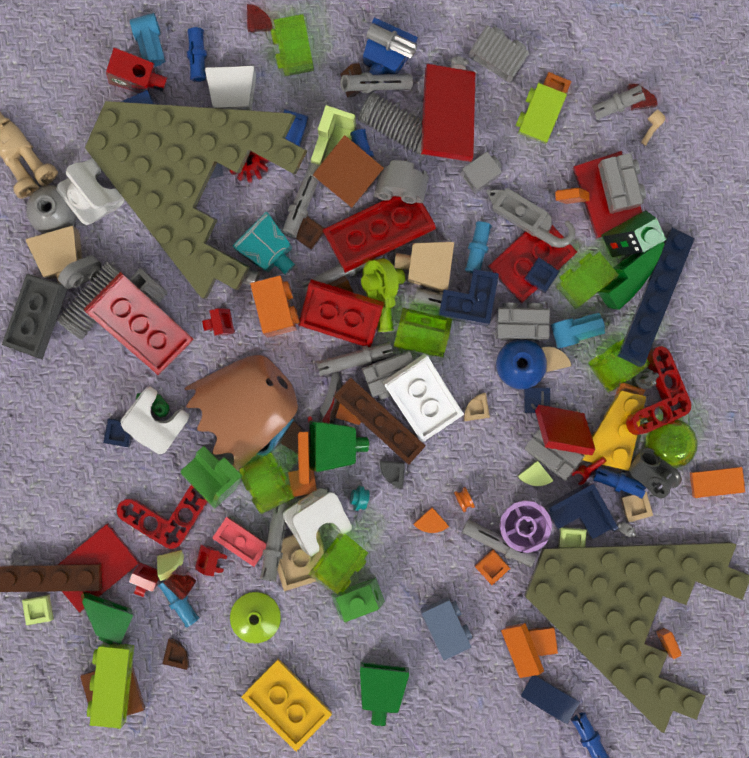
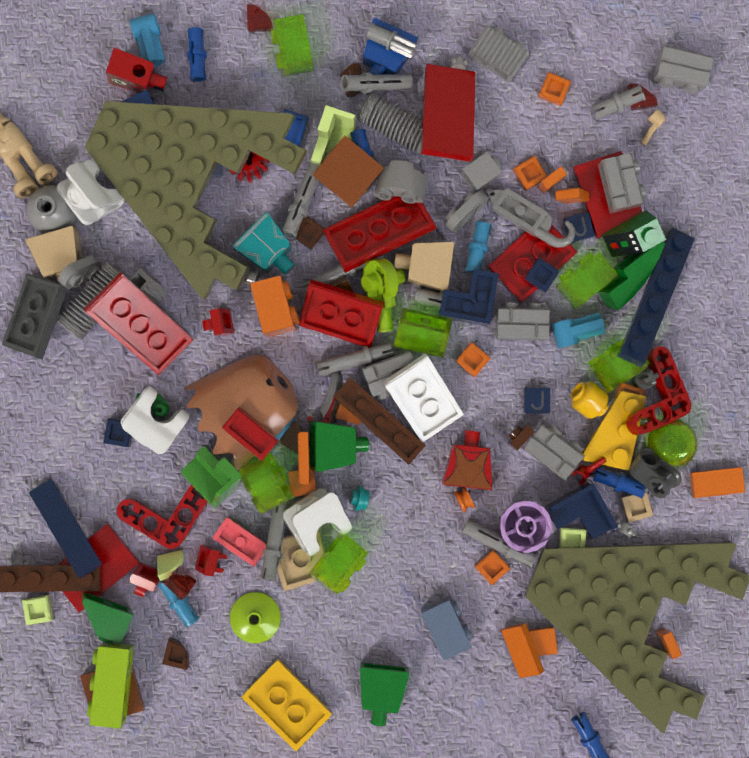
white torso [205,66,256,111] -> none
bright green torso [331,577,385,622] -> none
dark grey tile [380,460,405,488] -> none
orange tile [413,507,449,533] -> none
tan tile [464,393,490,421] -> none
blue piece [496,339,547,390] -> none
lime brick [515,83,567,144] -> none
yellowish green tile [517,461,553,486] -> none
dark blue slope [521,675,581,724] -> none
red tile [535,405,596,456] -> none
tan tile [541,347,572,372] -> none
none -> dark blue tile [29,479,103,579]
none -> red tile [222,407,279,461]
none -> torso [442,430,492,490]
none -> light grey plate [446,190,489,233]
none -> orange tile [455,342,491,377]
none -> reddish brown plate [507,425,535,451]
none -> orange tile [513,156,548,191]
none -> orange tile [538,166,567,194]
none -> dark blue tile [563,212,595,243]
none -> yellow head [570,381,609,419]
none -> light grey brick [652,46,714,94]

